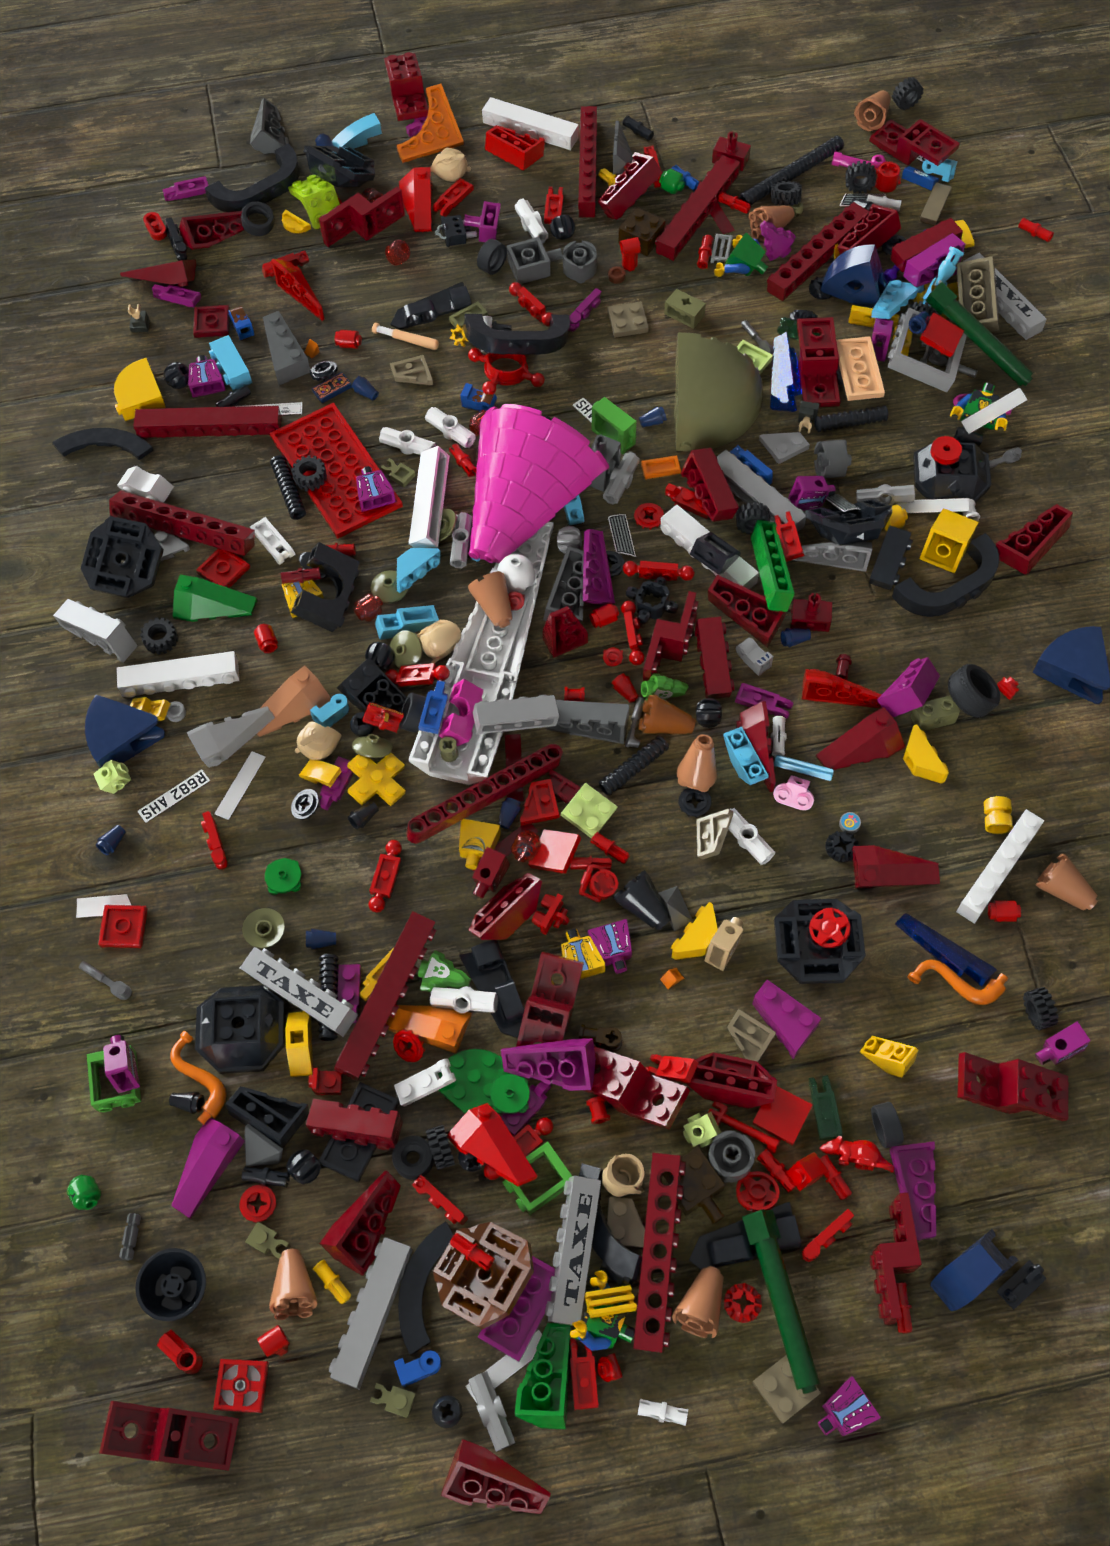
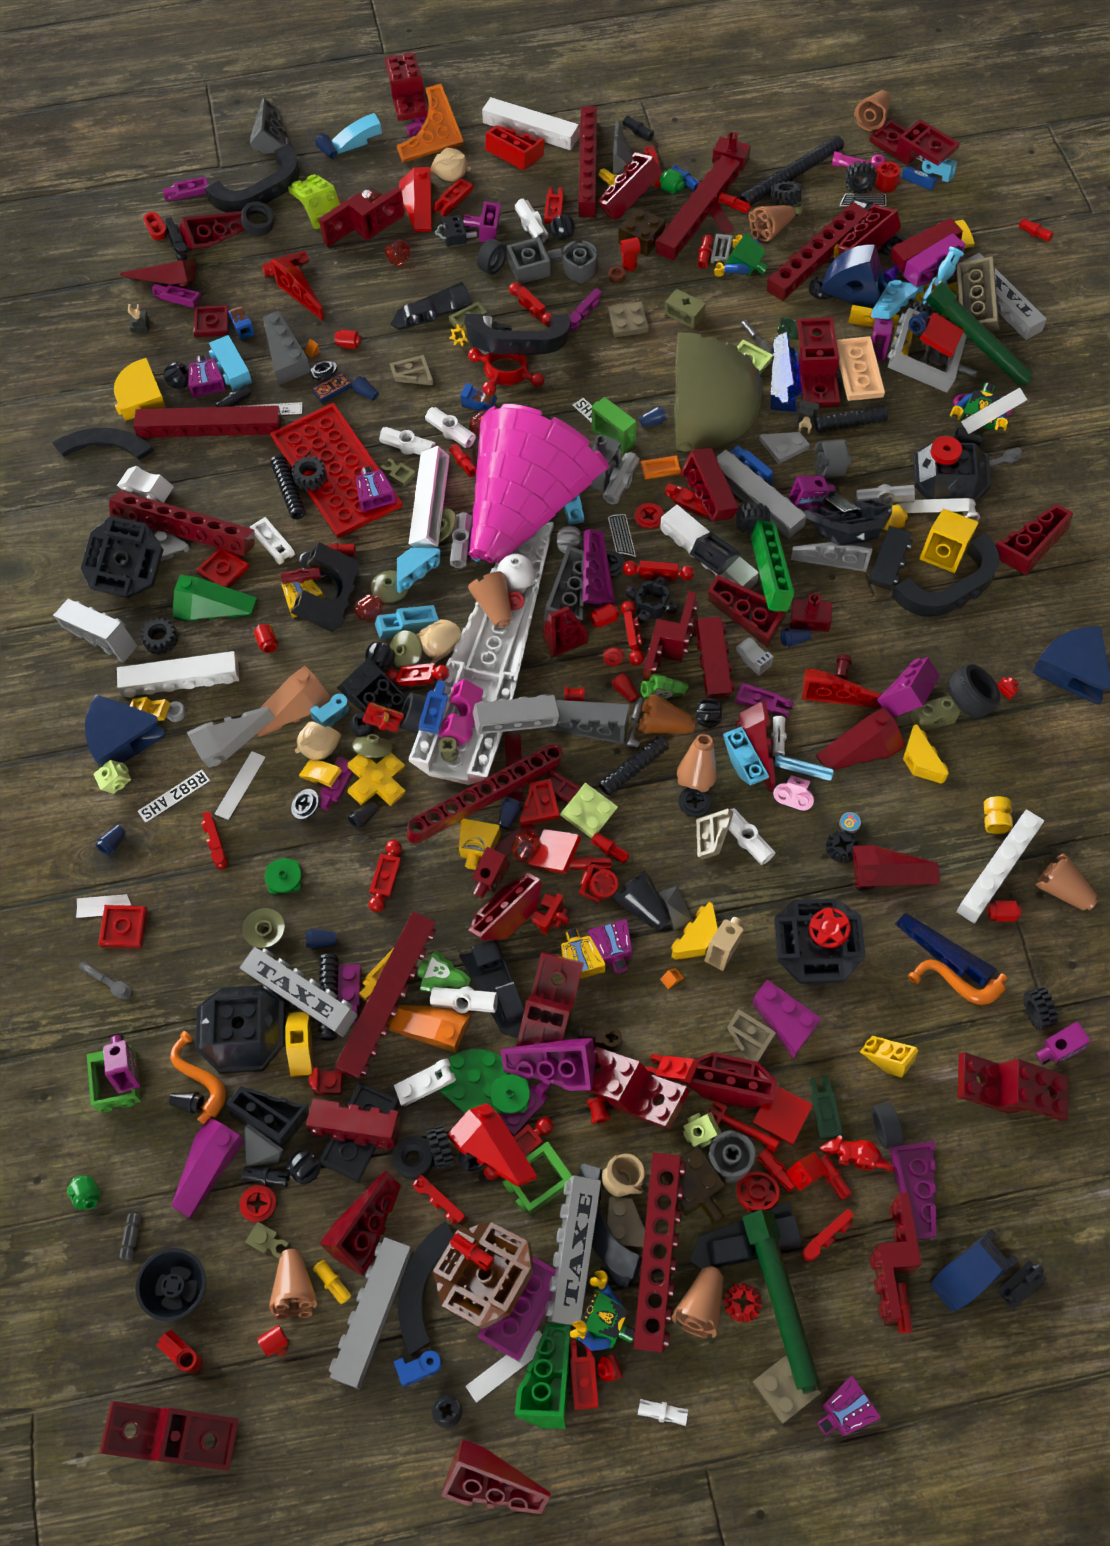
red piece [213,1359,269,1413] -> none
yellow tile [282,210,311,233] -> none
black piece [303,145,375,187] -> none
olive plate [370,1383,416,1419] -> none
light nougat piece [372,323,439,350] -> none
red gear [393,1029,425,1062] -> none
light grey piece [468,1371,515,1452] -> none
yellow tile [584,1285,637,1318] -> none
magenta rock [760,221,796,261] -> none
red hinge [774,511,804,562] -> none
black gear [790,310,818,322] -> none
white pin [867,194,902,212] -> none
black tyre [892,77,924,110] -> none
dark tan tile [919,182,952,225] -> none

